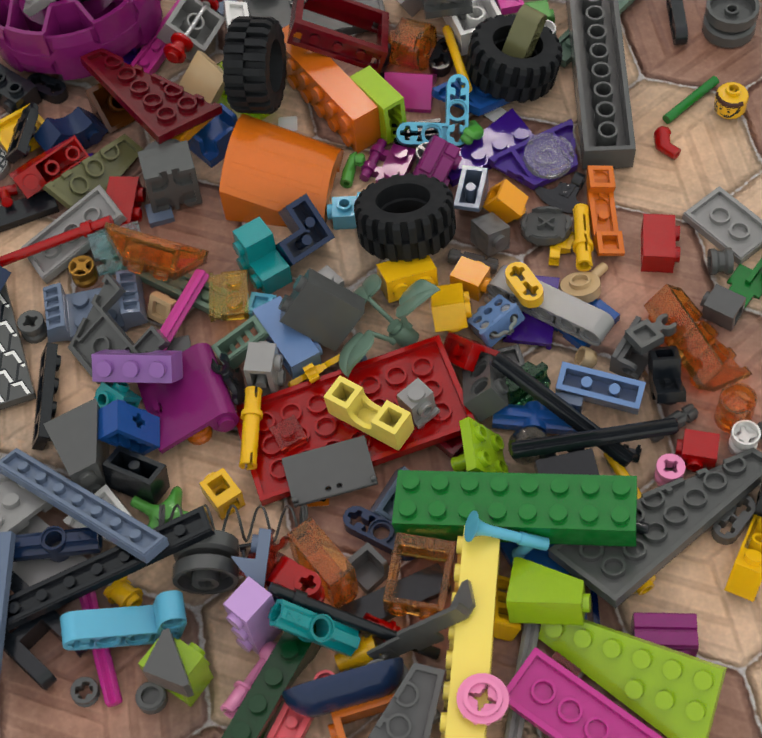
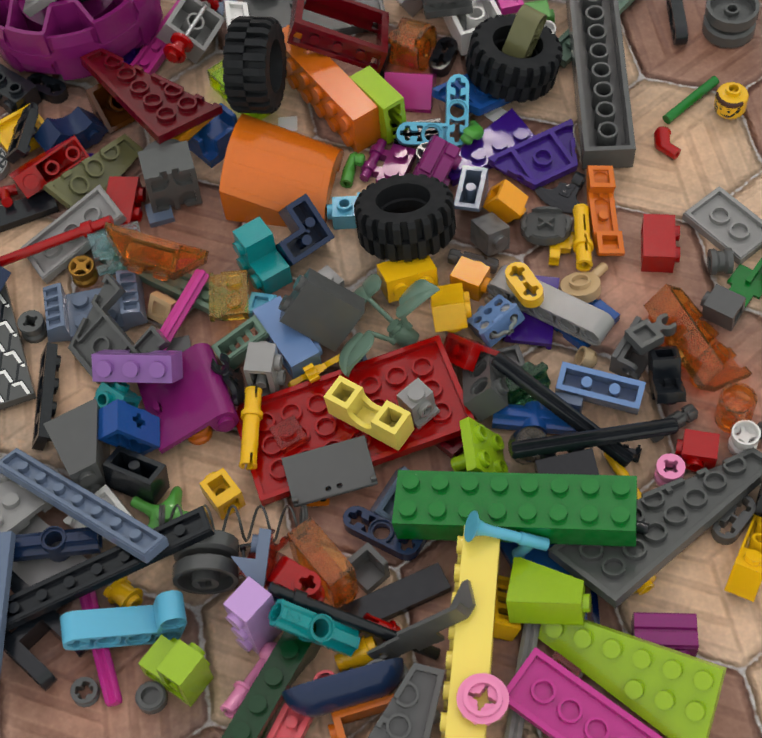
dark grey slope [142,628,194,698] -> none
tan tile [179,50,225,104] -> none
clear orange window [383,532,456,620] -> none
yellow bar [442,25,472,93] -> none
clear tile [523,132,574,179] -> none

